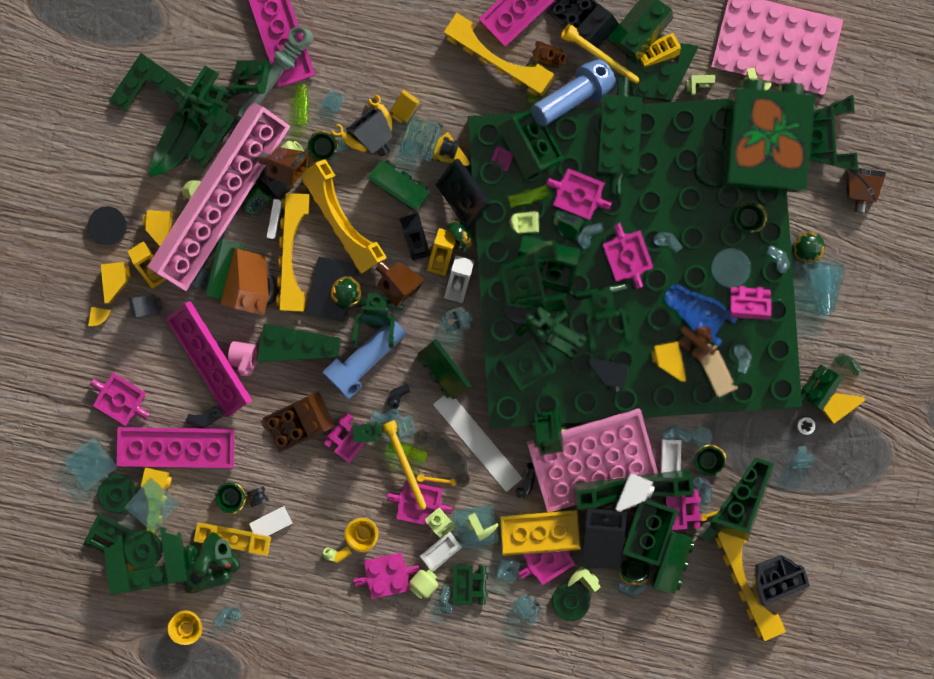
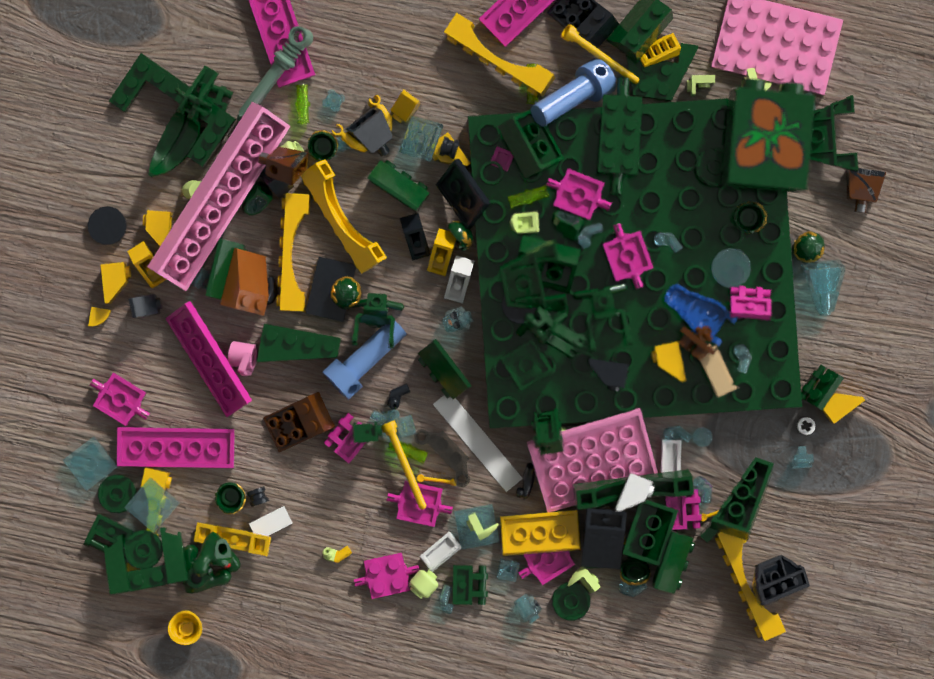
black arm [186,407,222,427] -> none
clear light blue arm [213,607,242,628] -> none
dark green plate [229,60,271,95] -> none
white tile [267,199,282,240] -> none
yellow helmet [344,518,378,552] -> none
reddish brown torso [376,261,425,308] -> none
yellowish green bracket [425,508,457,538] -> none
reddish brown hips [532,41,567,69] -> none
dark green hair [694,445,726,476] -> none
clear light blue arm [766,245,790,273] -> none
clear green arm [834,353,862,376] -> none

